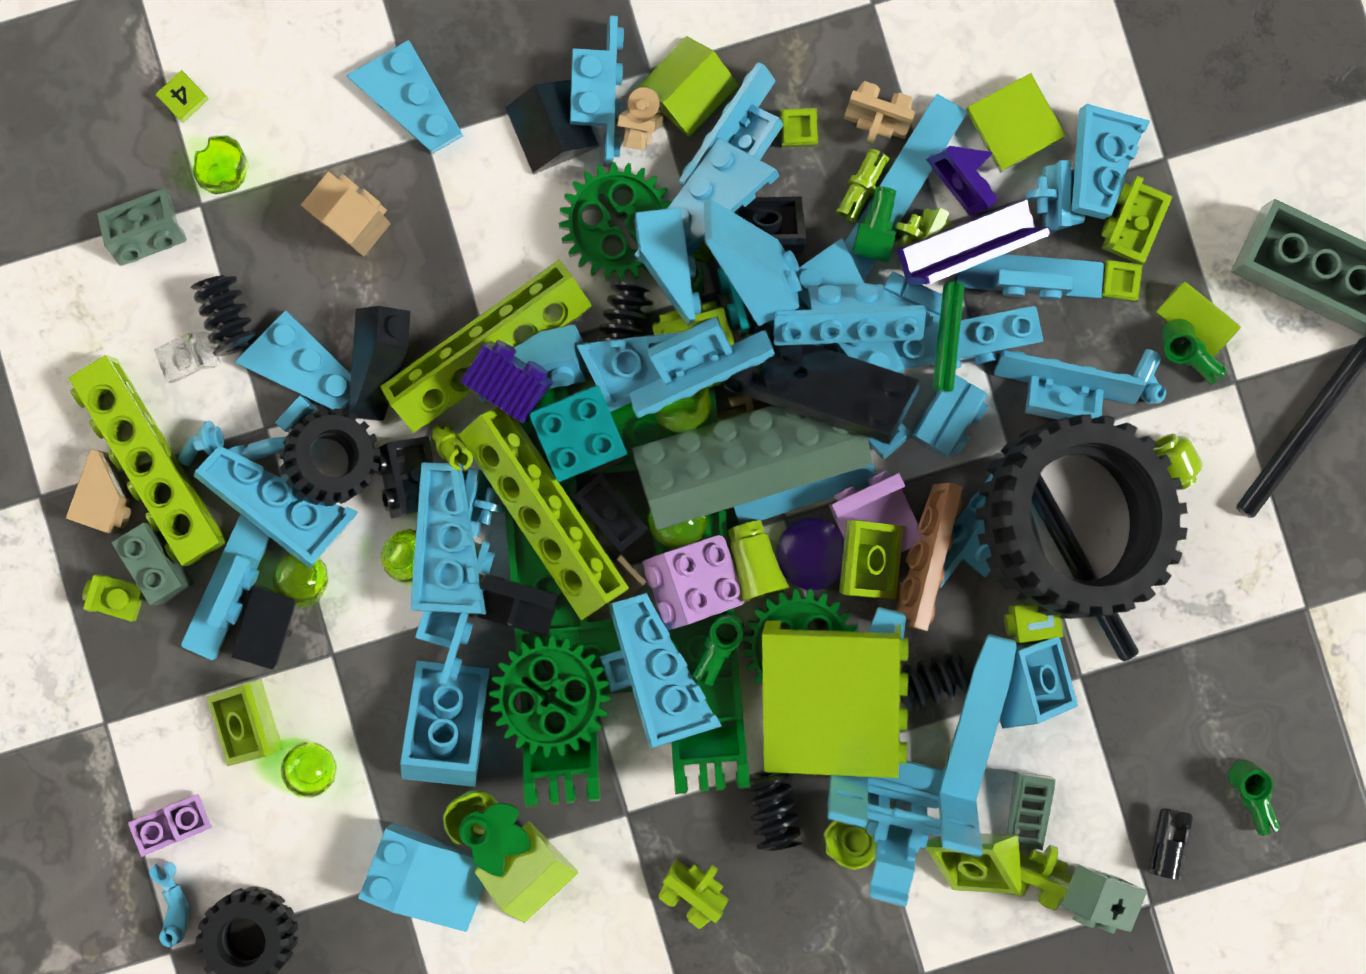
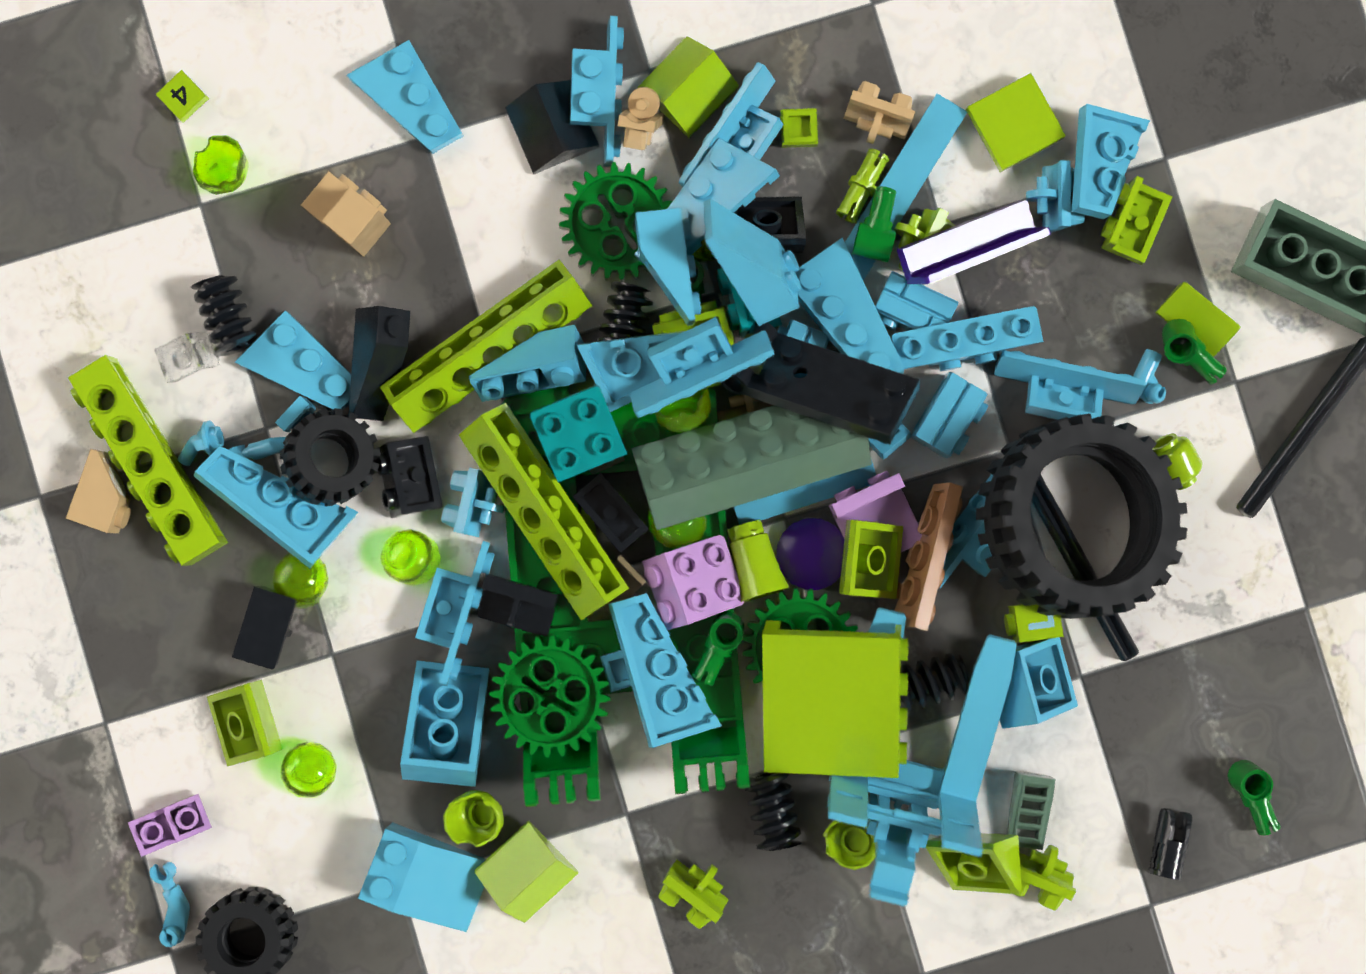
lime bracket [82,574,144,622] -> none
sand green bracket [97,188,187,266] -> none
sand green brick [111,523,193,606] -> none
medium azure bracket [181,514,271,660] -> none
medium azure wing [410,463,486,614] -> none
lime pin [431,423,473,471] -> none
green plate [459,803,532,877] -> none
dark purple brick [461,340,553,423] -> none
medium azure bracket [774,283,926,345] -> none
dark purple slope [926,146,998,216] -> none
green axle [933,282,964,392] -> none
medium azure bracket [956,254,1104,300] -> none
sand green brick [1061,864,1147,934] -> none
lime tile [1101,260,1143,302] -> none

